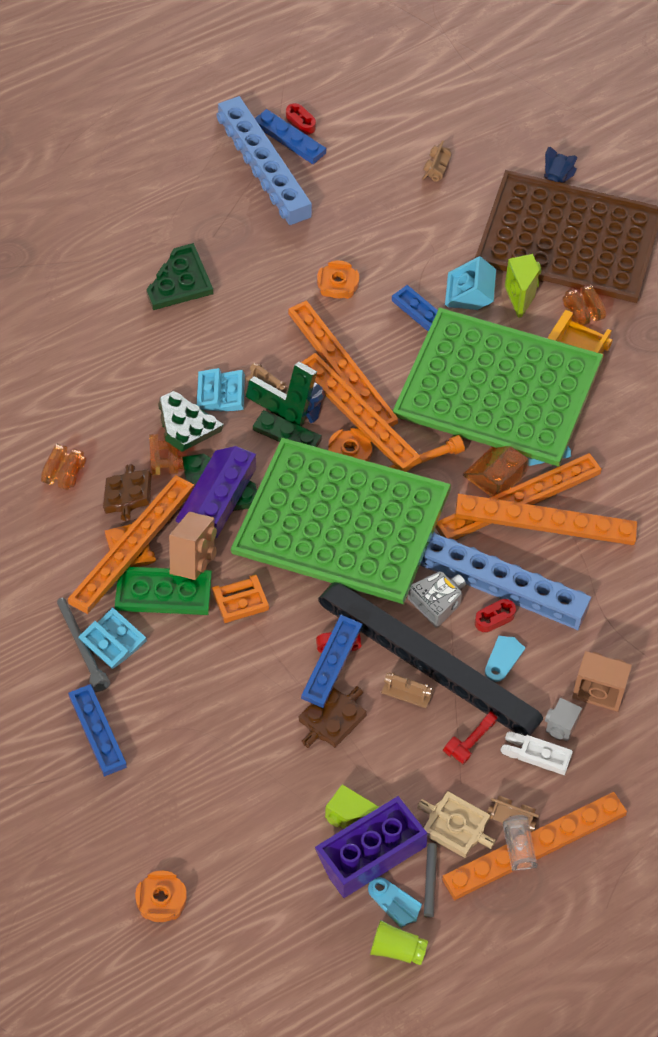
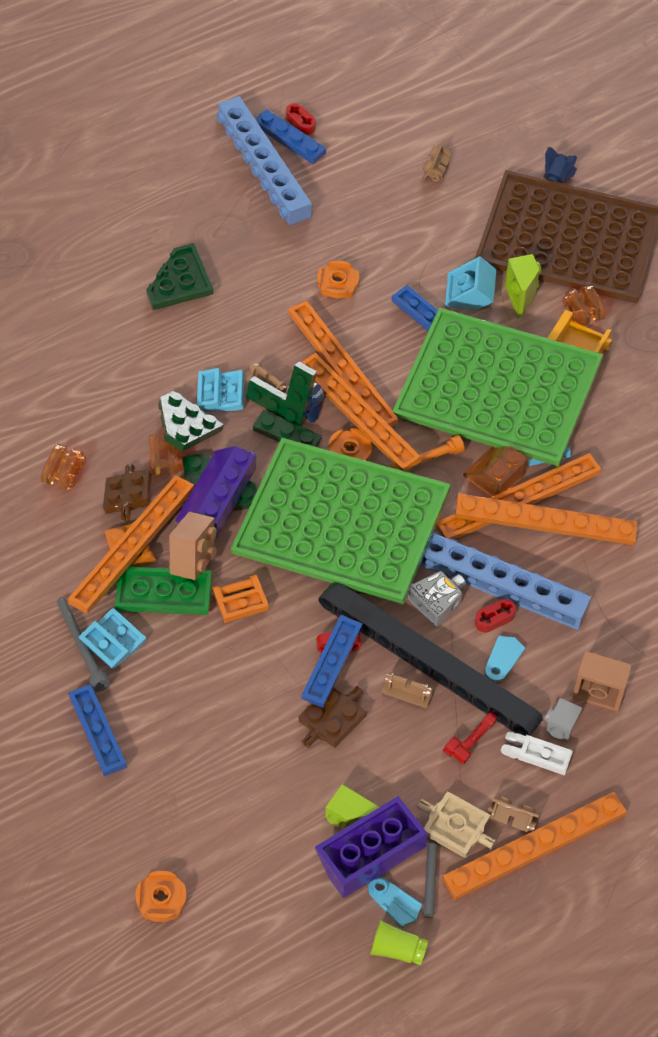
clear brick [503,815,538,871] -> none

